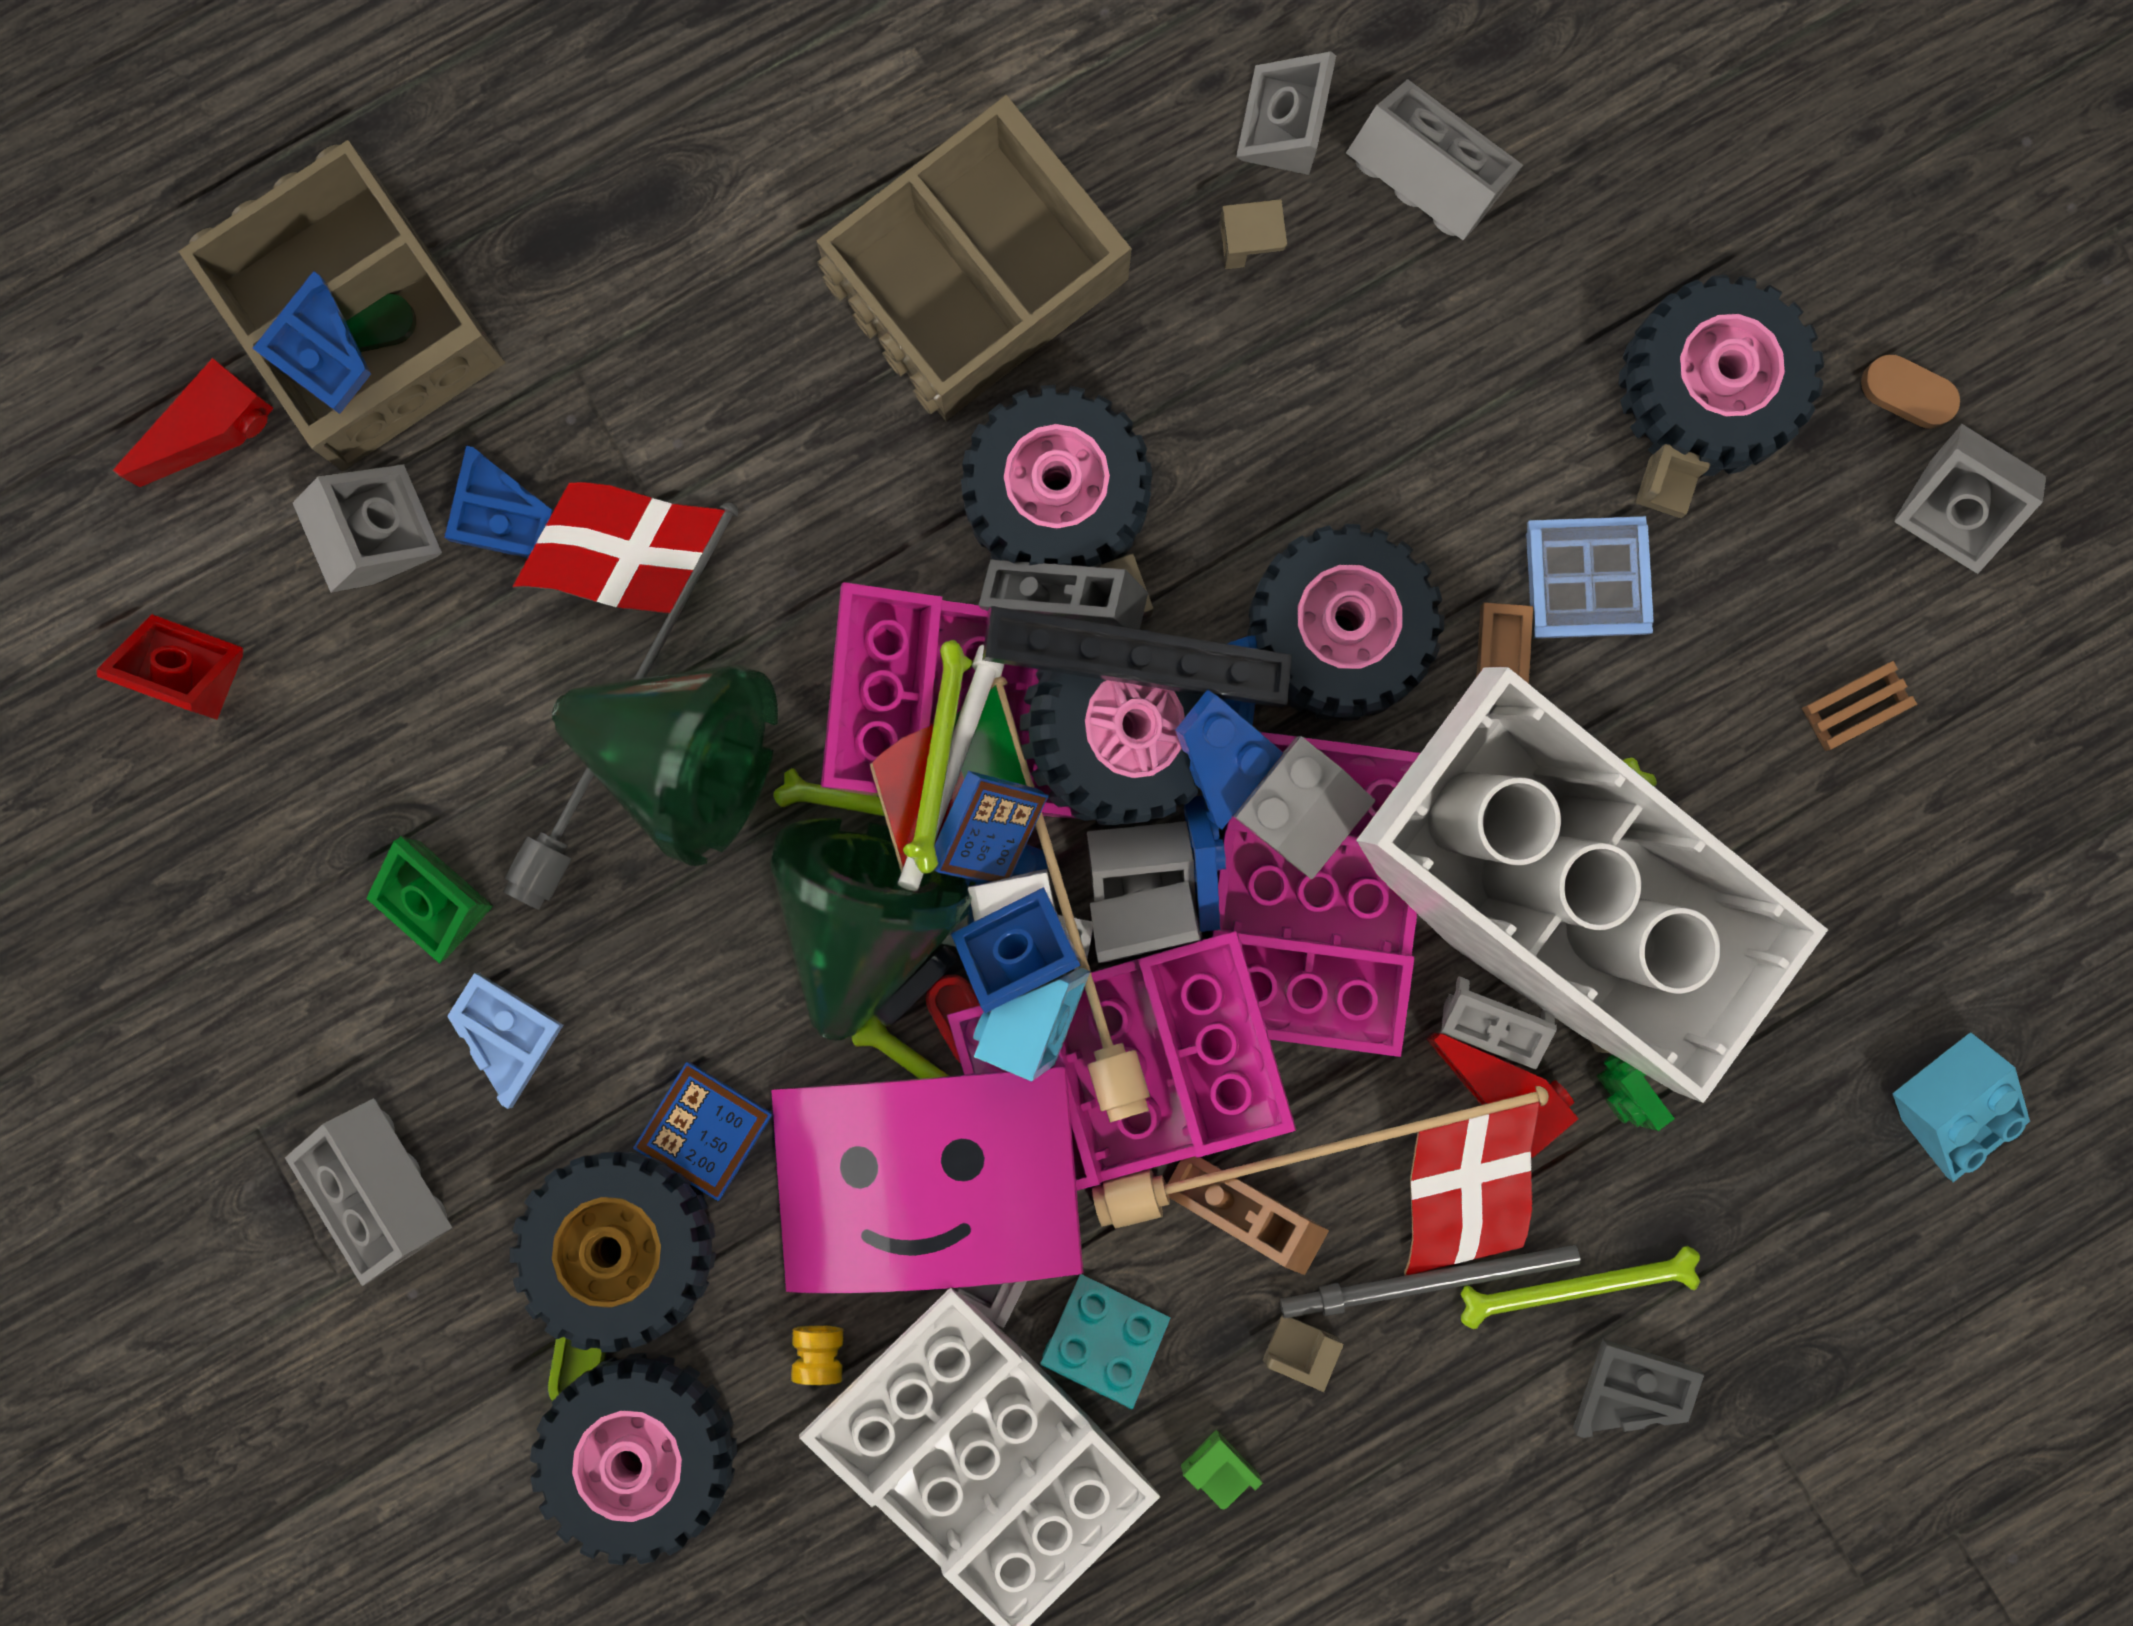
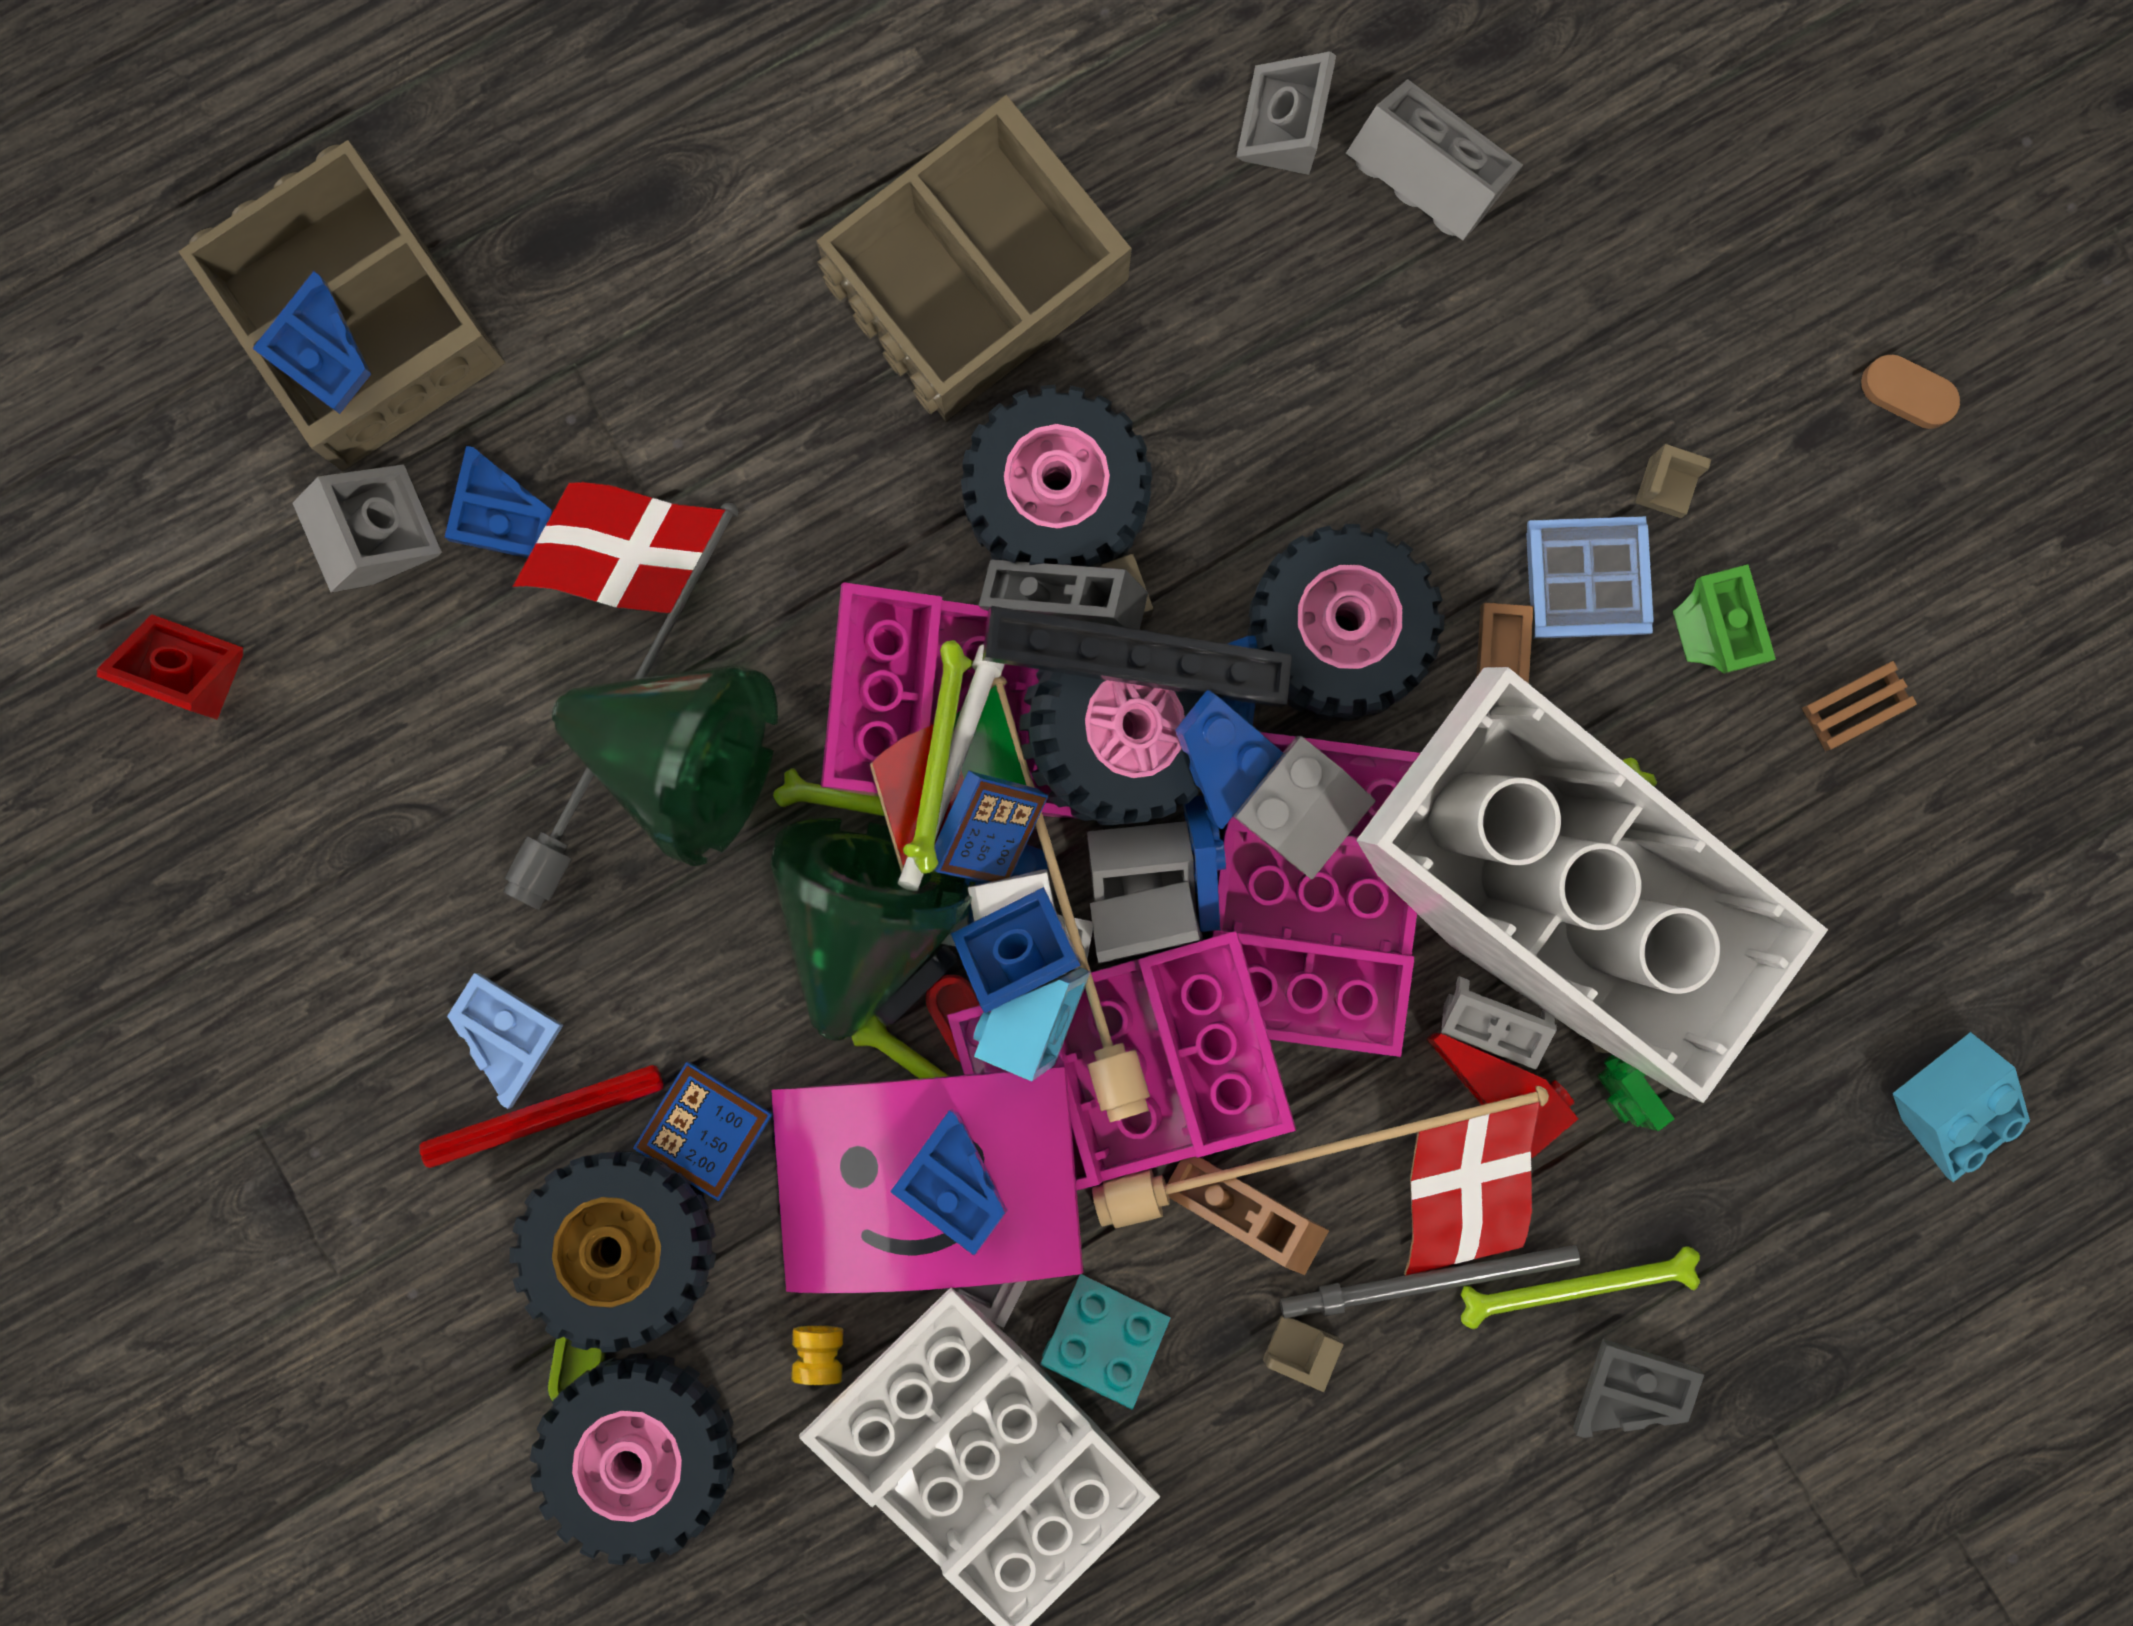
red slope [113,358,274,487] -> none
light grey slope [285,1098,452,1286] -> none
dark green tile [346,293,416,352] -> none
green slope [366,836,493,964] -> none
bright green panel [1181,1429,1263,1509] -> none
dark tan panel [1219,199,1287,269] -> none
black wheel [1619,275,1824,476] -> none
light grey slope [1894,424,2046,574] -> none
none -> red axle [419,1065,663,1168]
none -> blue wing [890,1109,1008,1255]
none -> bright green slope [1673,564,1776,674]

